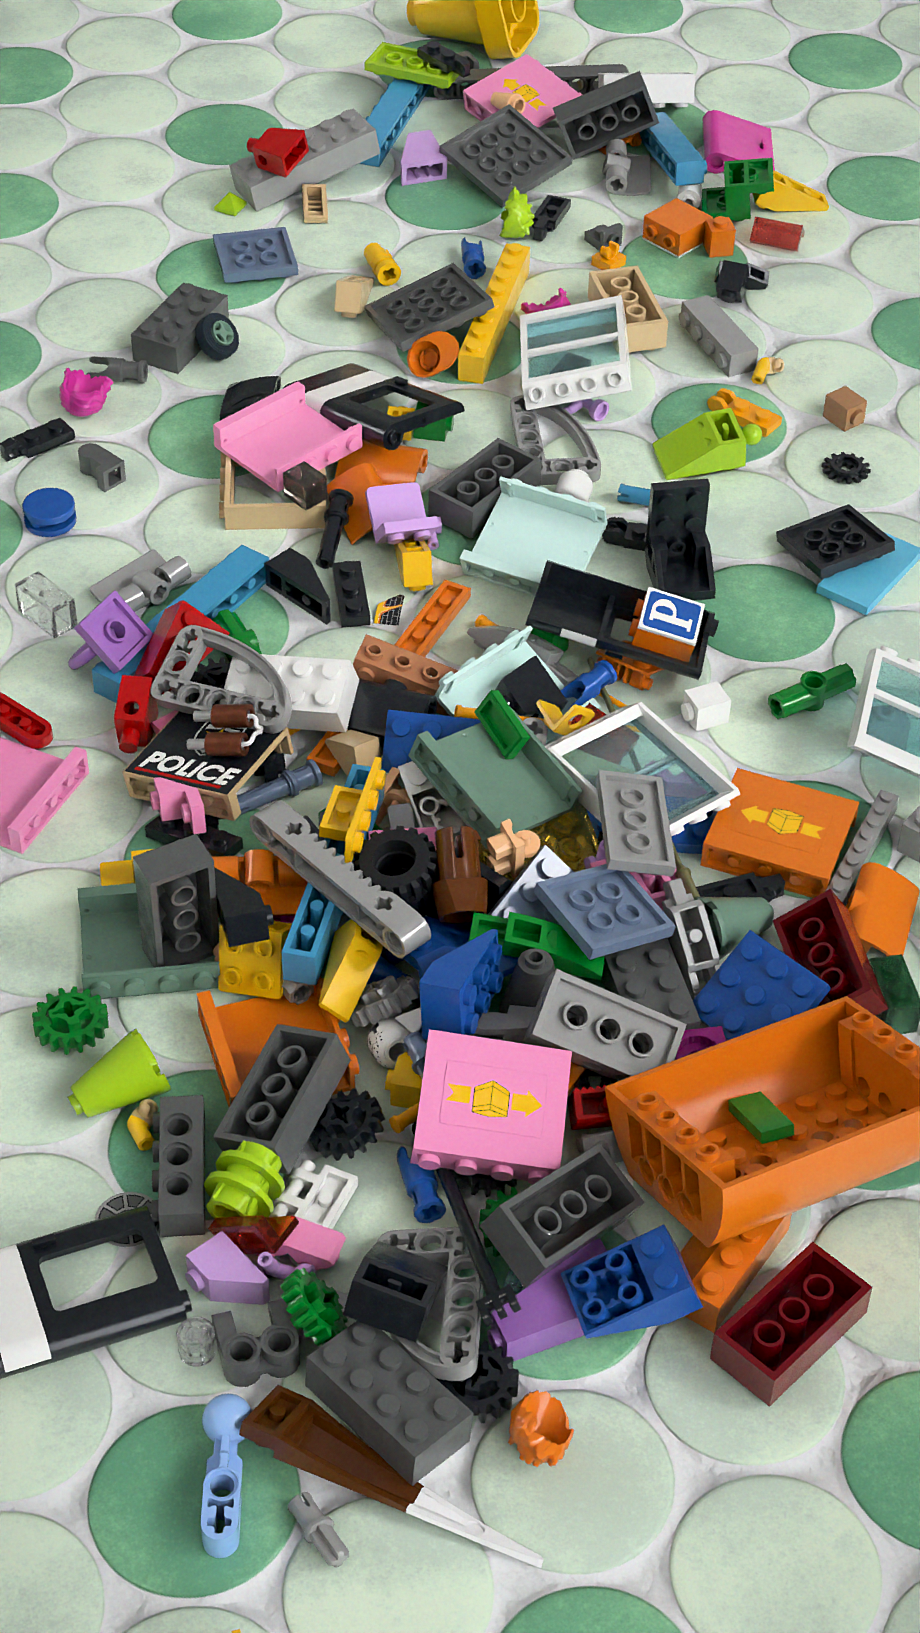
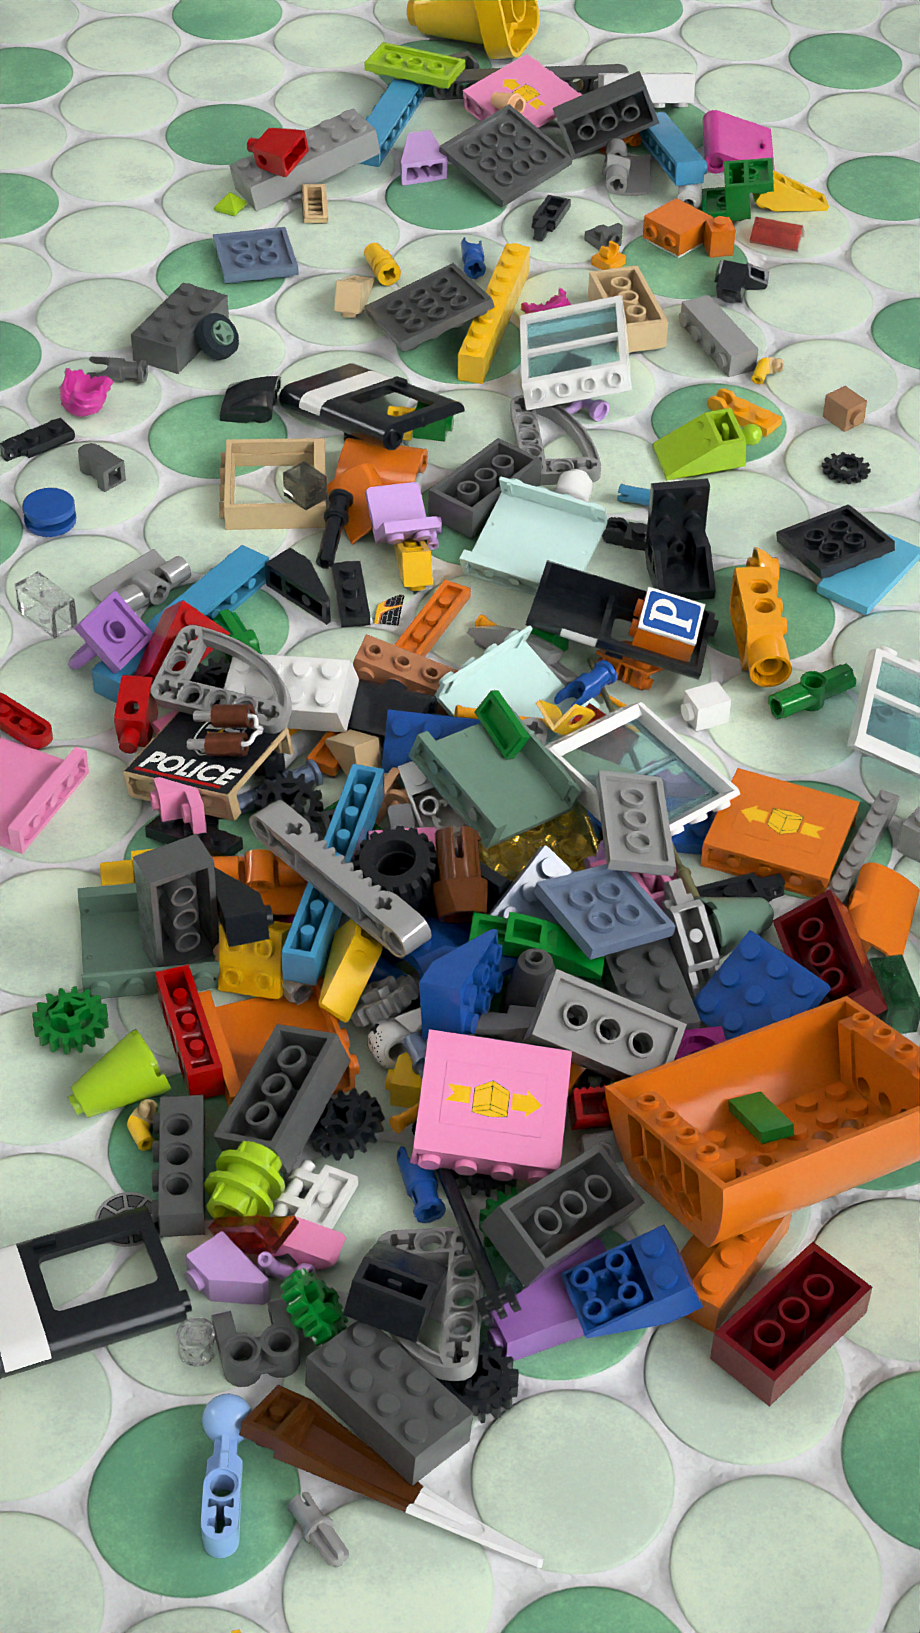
bright pink panel [213,381,362,492] -> none
yellow bracket [319,757,386,863] -> none
orange cap [407,331,459,378] -> none
black hinge [417,41,471,78] -> none
light nougat hips [486,819,540,880] -> none
black torso [495,656,568,718] -> none
lime hair [499,186,534,238] -> none
orange hair [508,1390,574,1467] -> none
none -> red brick [155,964,225,1099]
none -> black gear [254,771,324,823]
none -> light orange brick [729,547,792,687]

